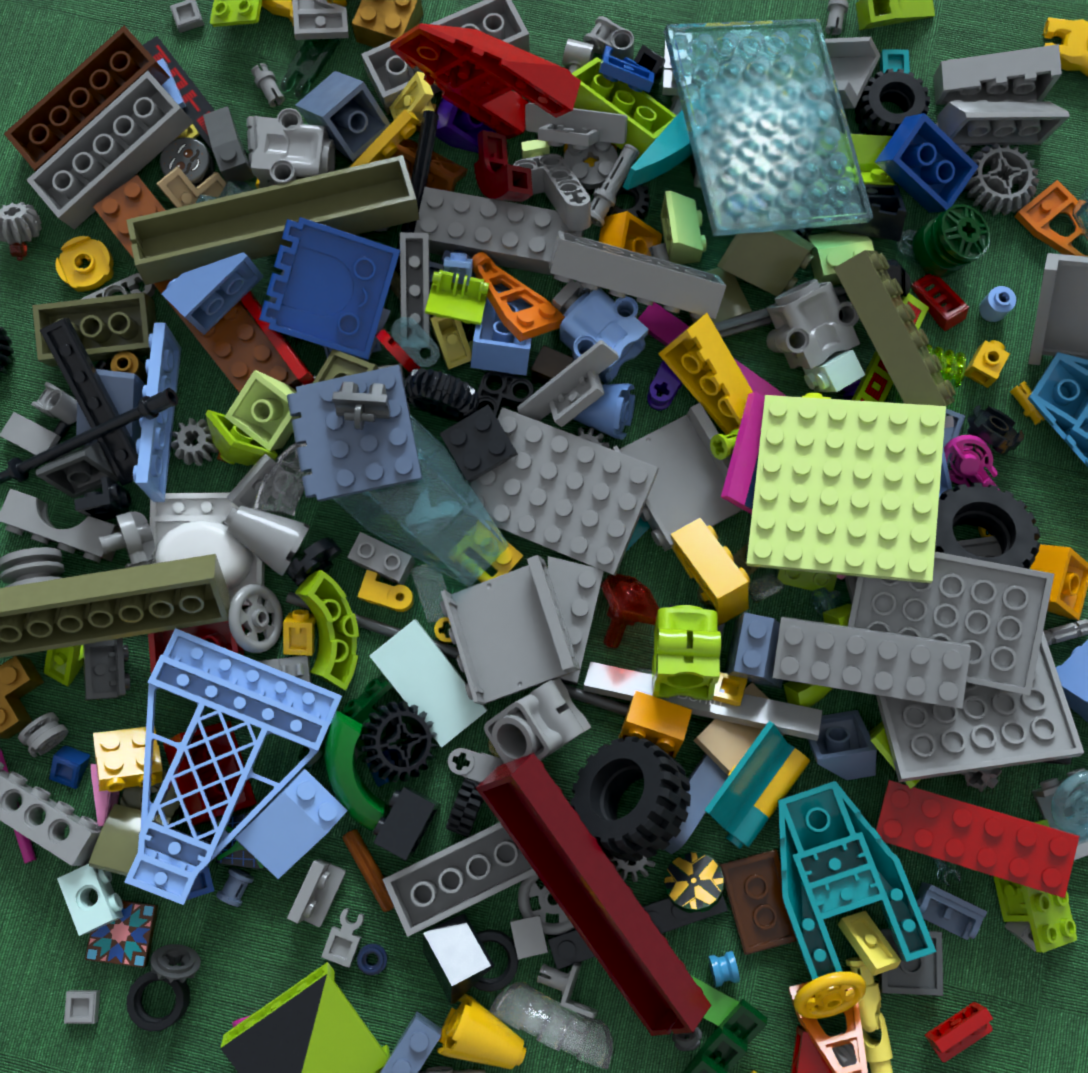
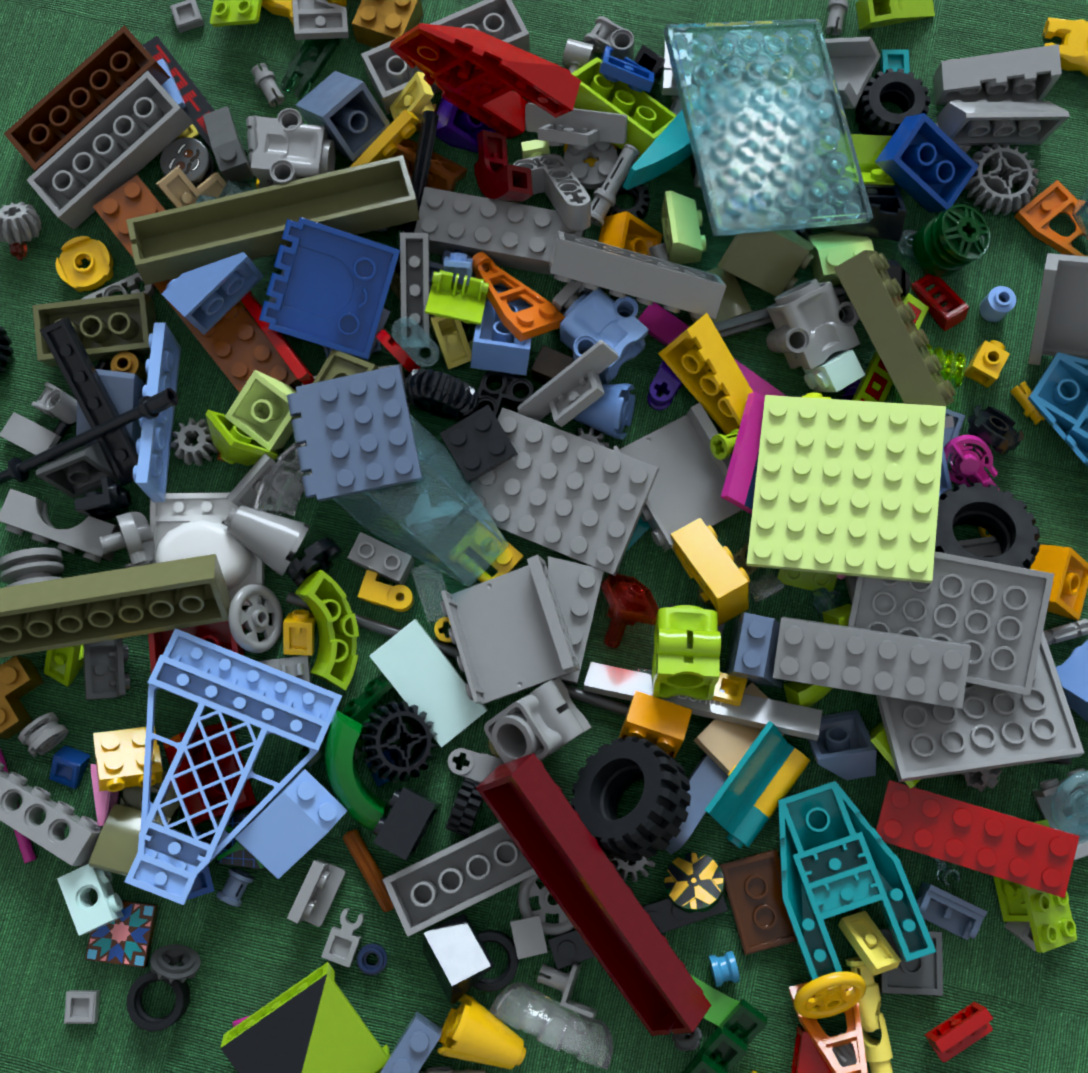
dark grey hips [332,382,391,430] -> none

